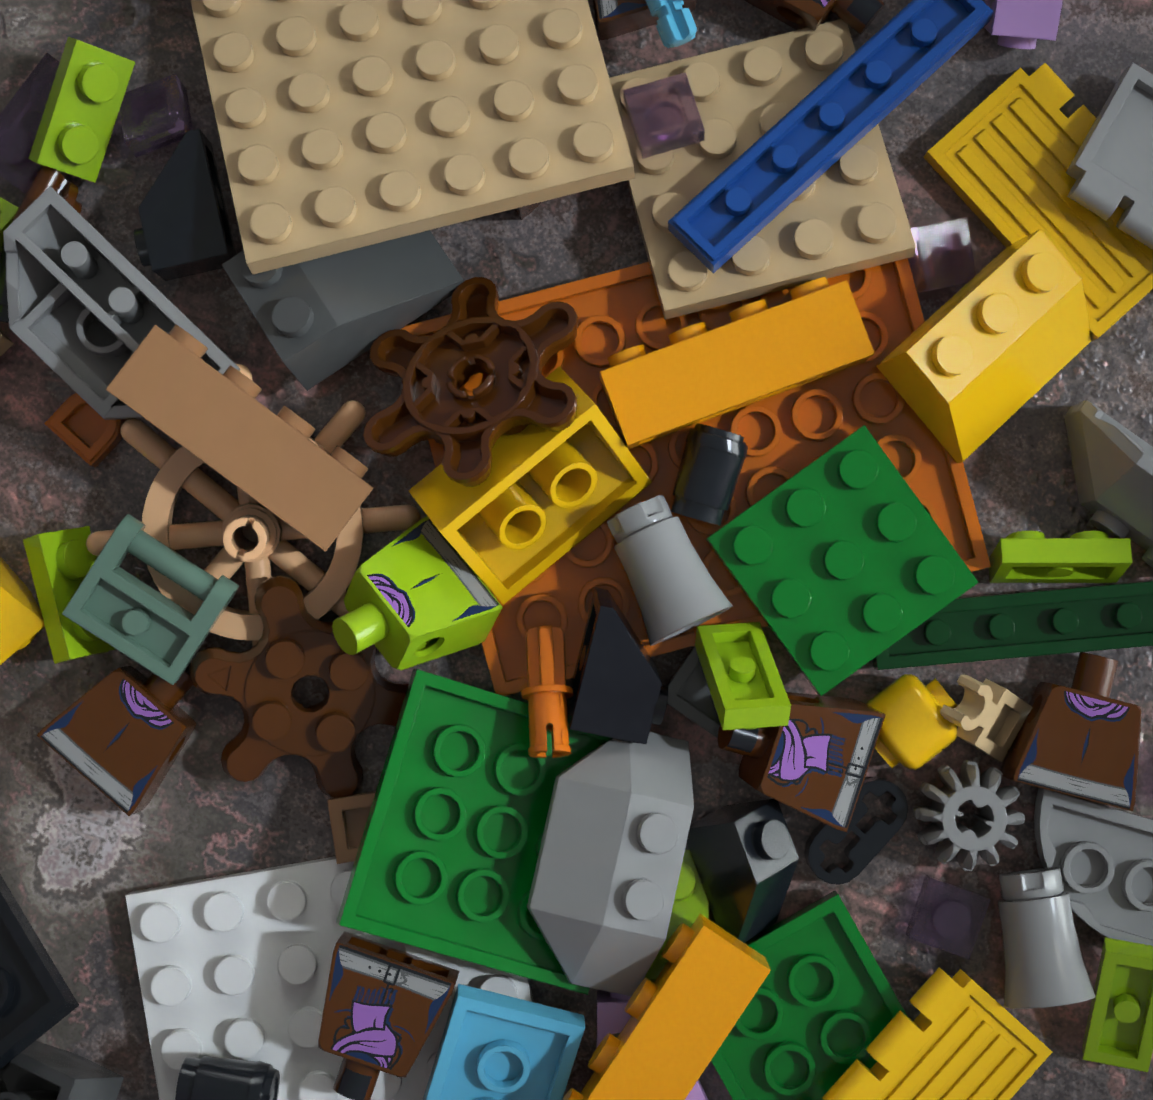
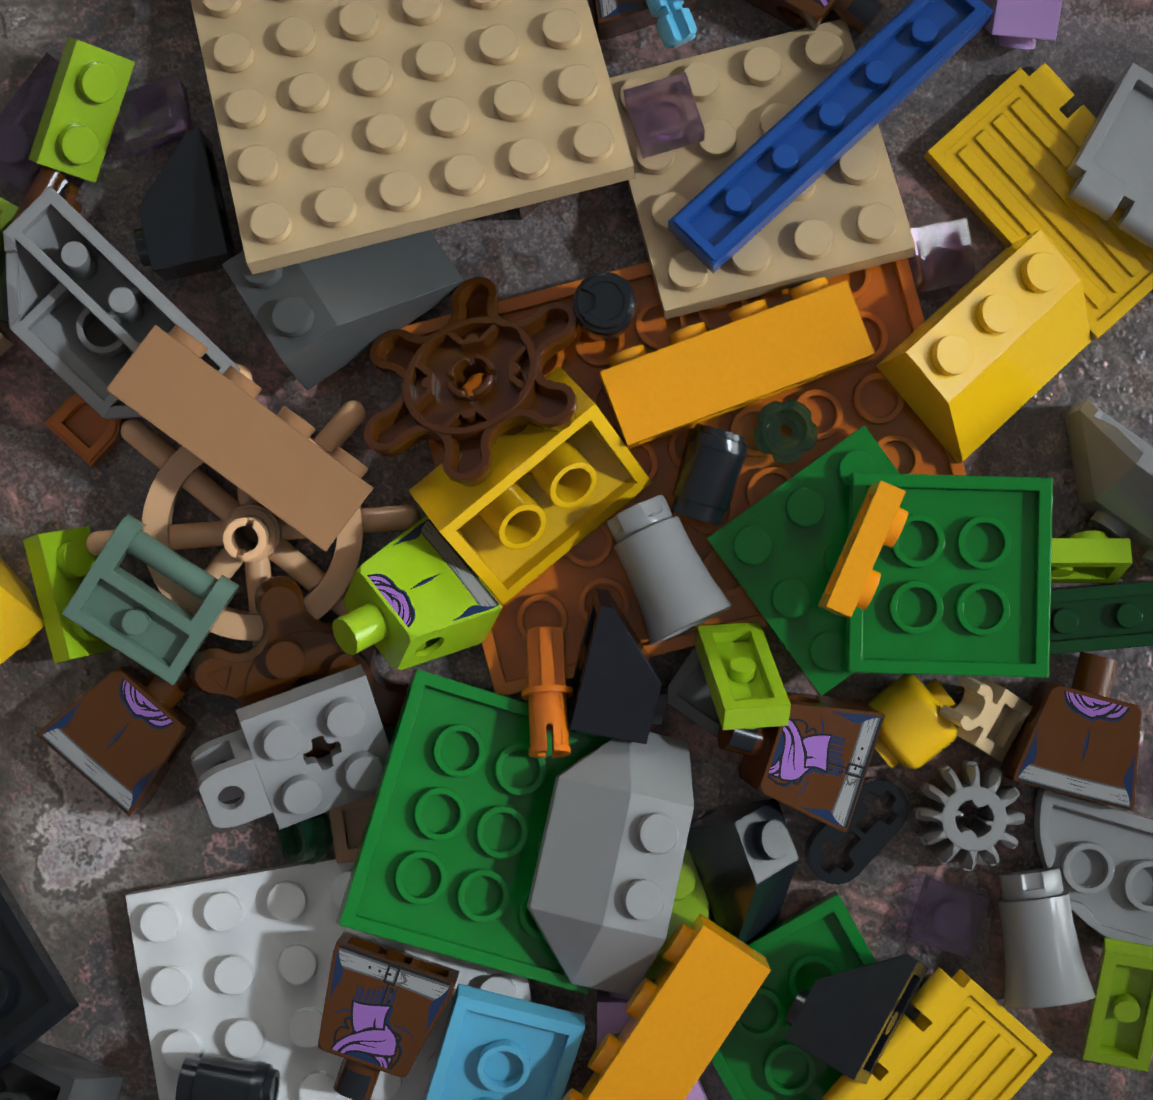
none -> light grey plate [190,664,390,830]
none -> clear green plate [276,813,333,865]
none -> black piece [572,271,637,341]
none -> clear green plate [753,400,818,463]
none -> black slope [785,954,928,1084]
none -> light orange plate [818,480,908,617]
none -> green plate [845,473,1053,678]

